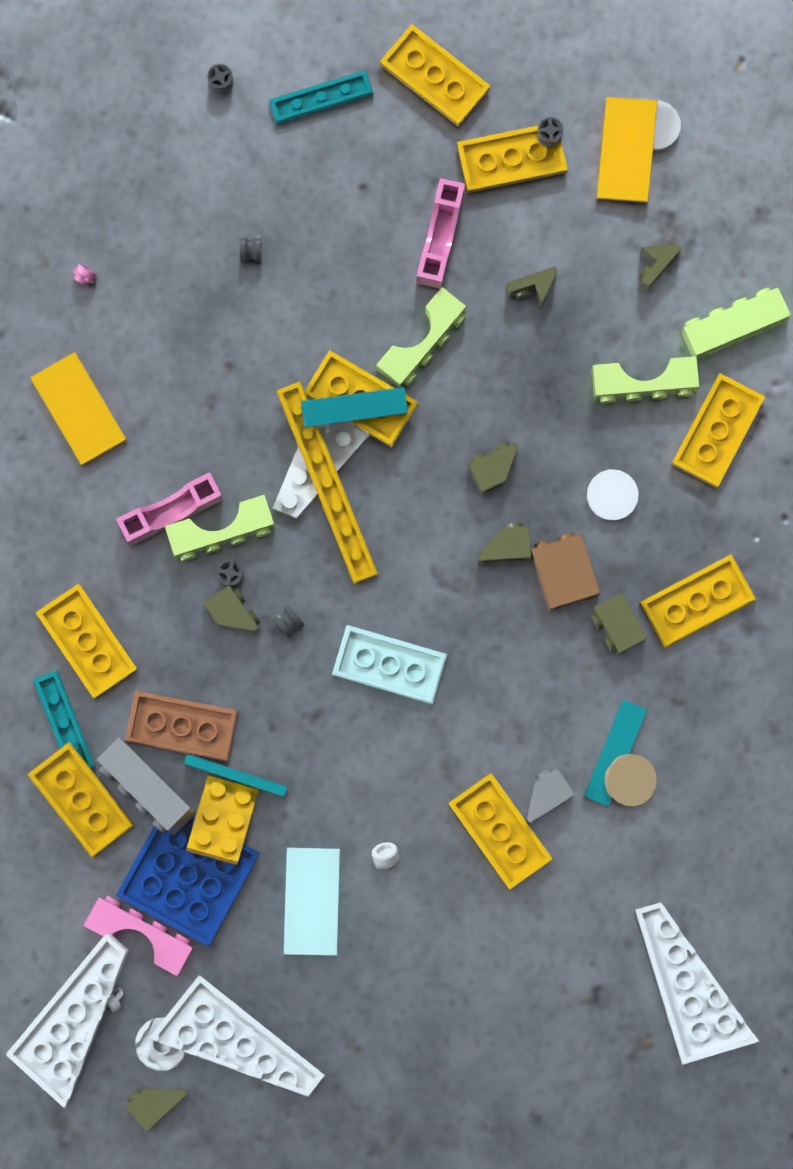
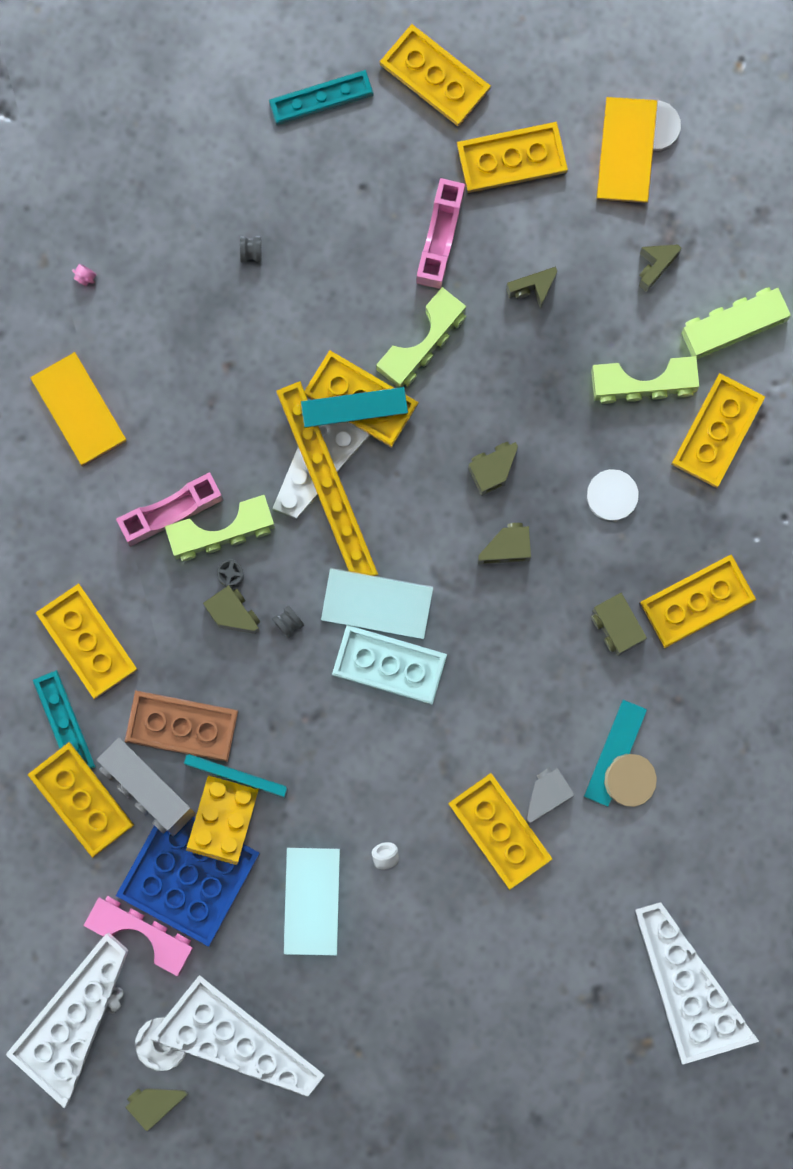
dark grey wheel [207,64,234,95] -> none
medium nougat brick [531,532,600,612] -> none
dark grey wheel [537,117,564,148] -> none
none -> light aqua tile [321,568,433,639]

